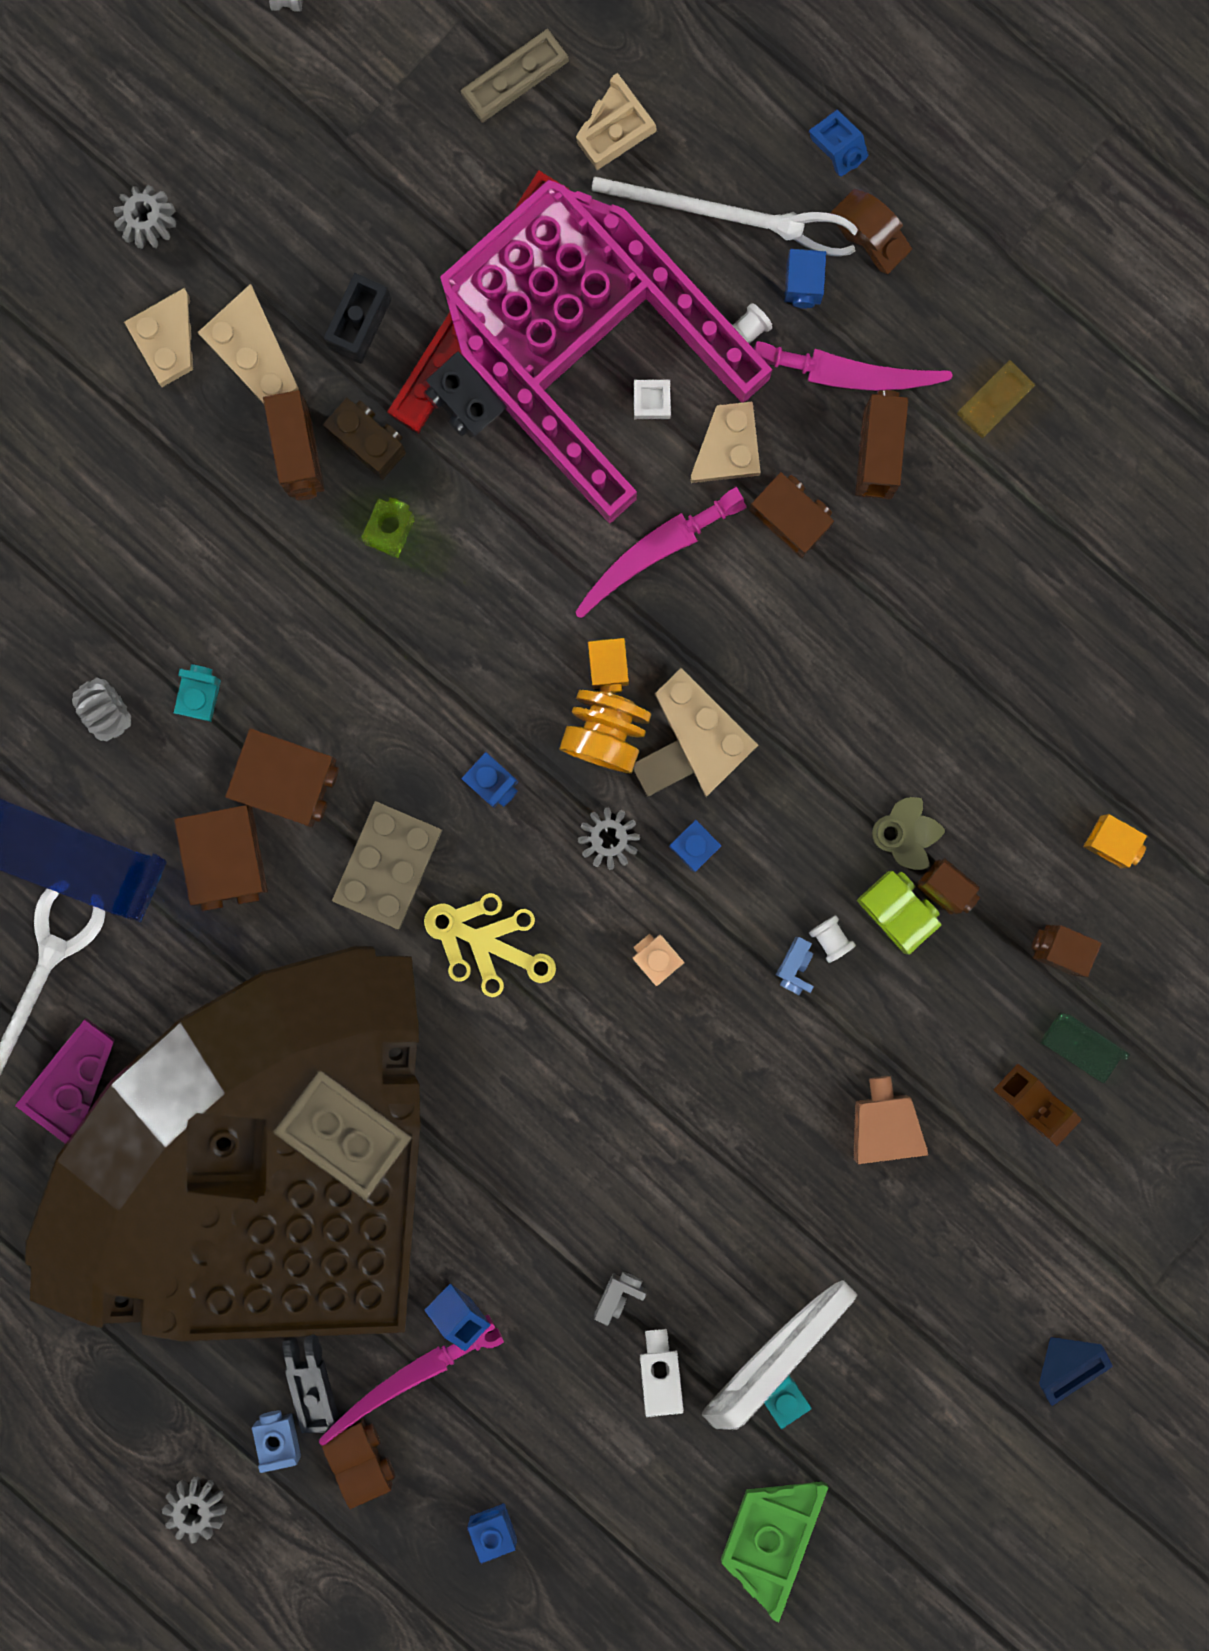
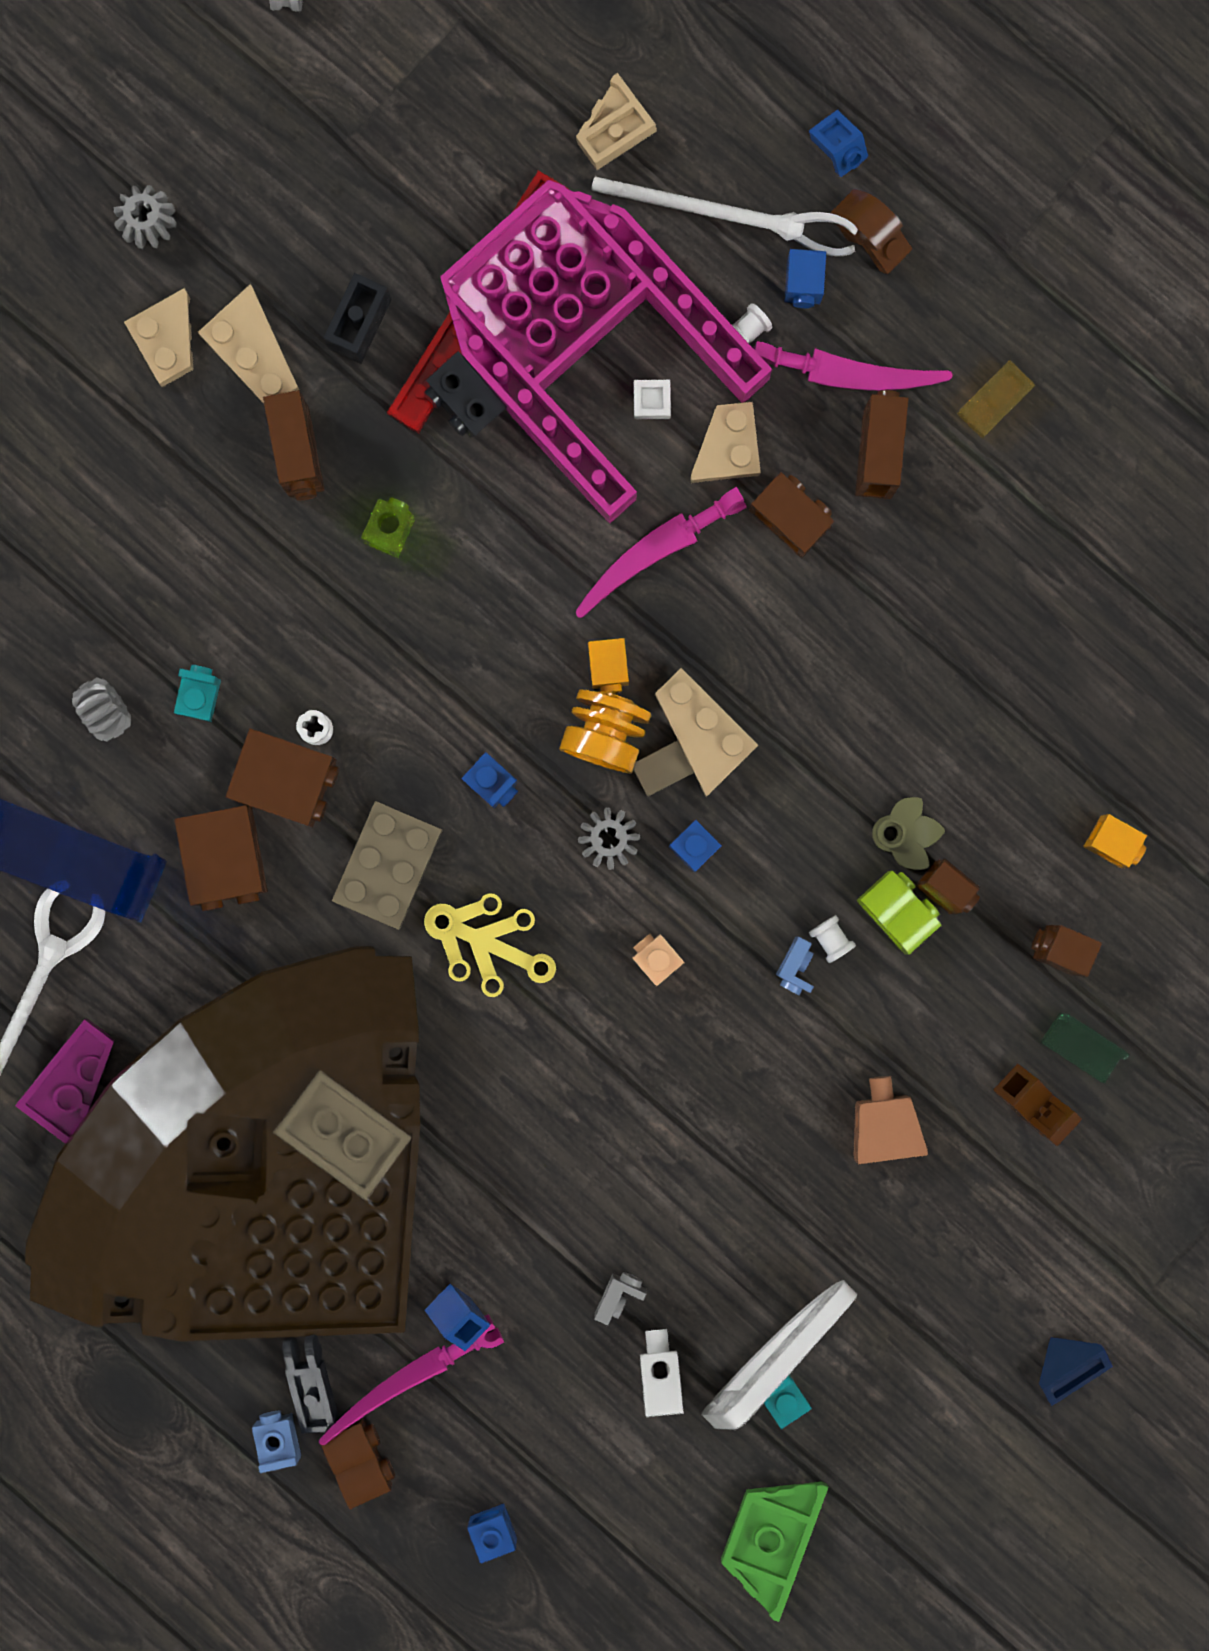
light grey gear [162,1476,227,1544] -> none
dark brown brick [323,397,406,480] -> none
dark tan tile [461,28,569,123] -> none
none -> white bush [296,710,333,745]

